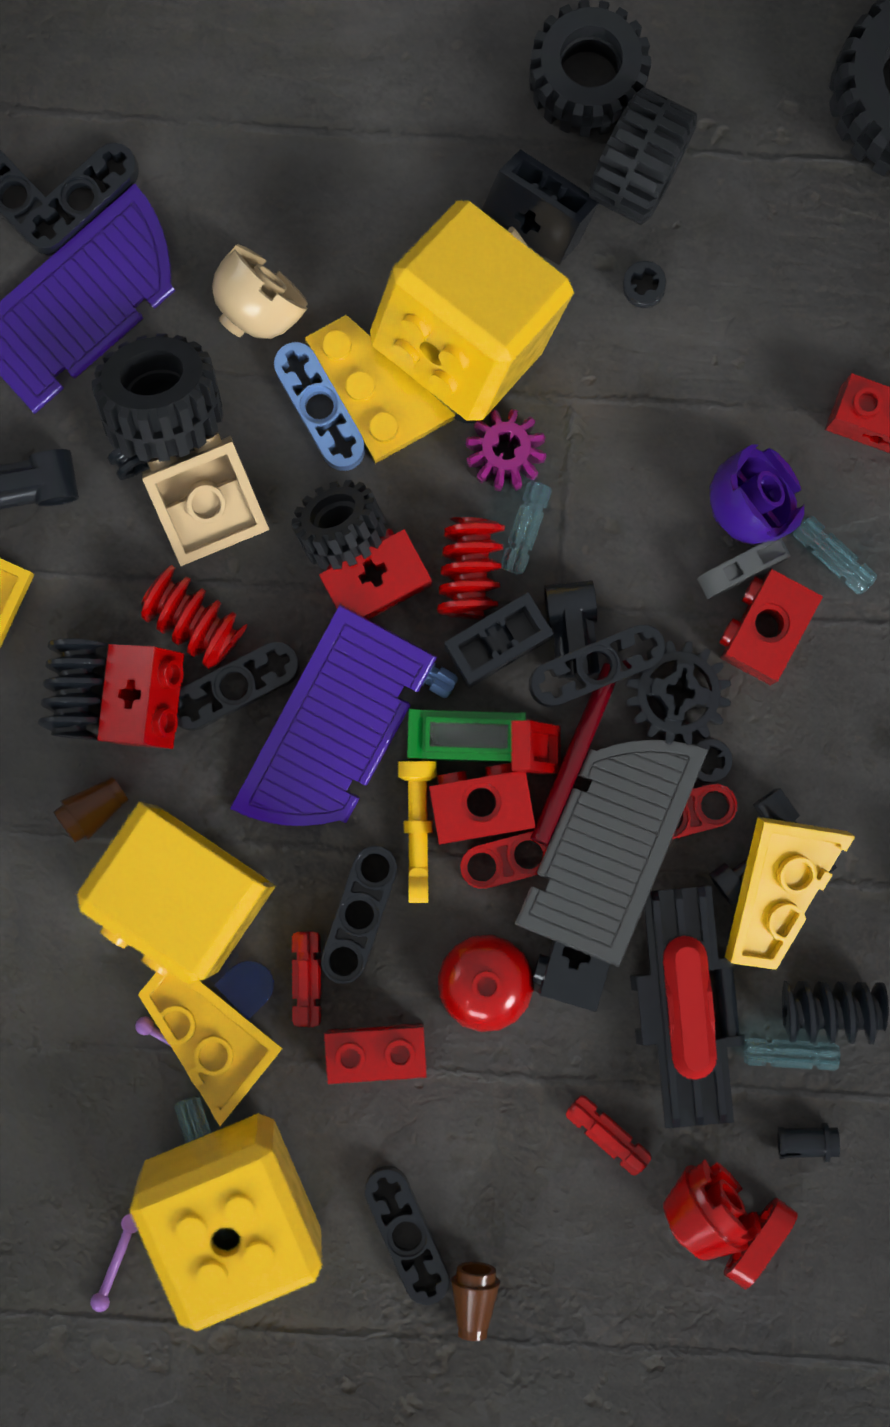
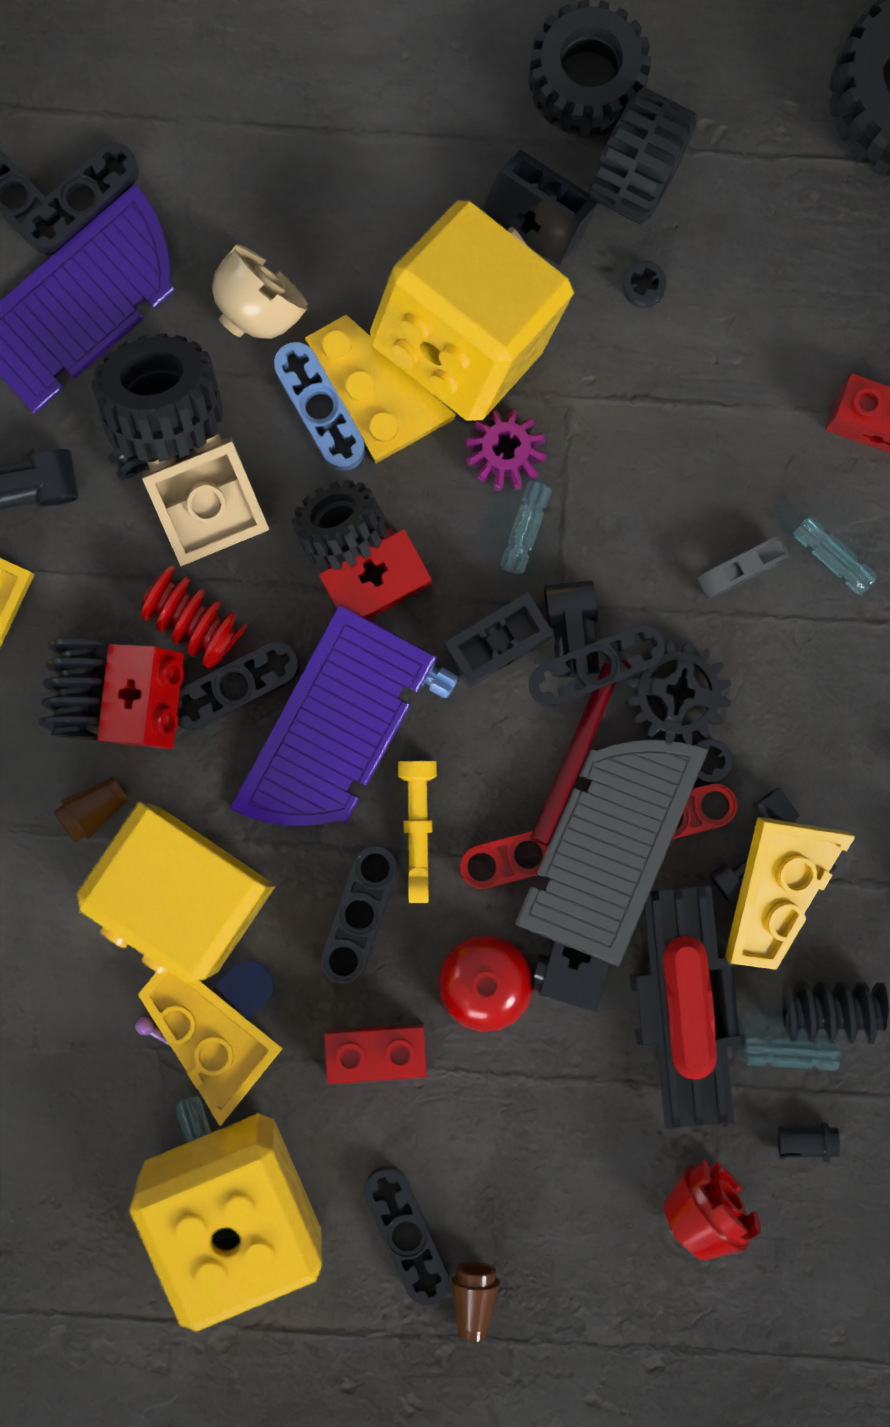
medium lavender hinge [90,1213,138,1312] -> none
red axle [292,931,321,1027] -> none
green window [407,709,526,763] -> none
red brick [429,763,536,845] -> none
red piece [437,517,505,620] -> none
red tile [511,720,561,774] -> none
red axle [566,1095,652,1176] -> none
dark purple cylinder [710,444,805,544] -> none
red brick [719,569,823,686] -> none
red beam [724,1198,798,1289] -> none

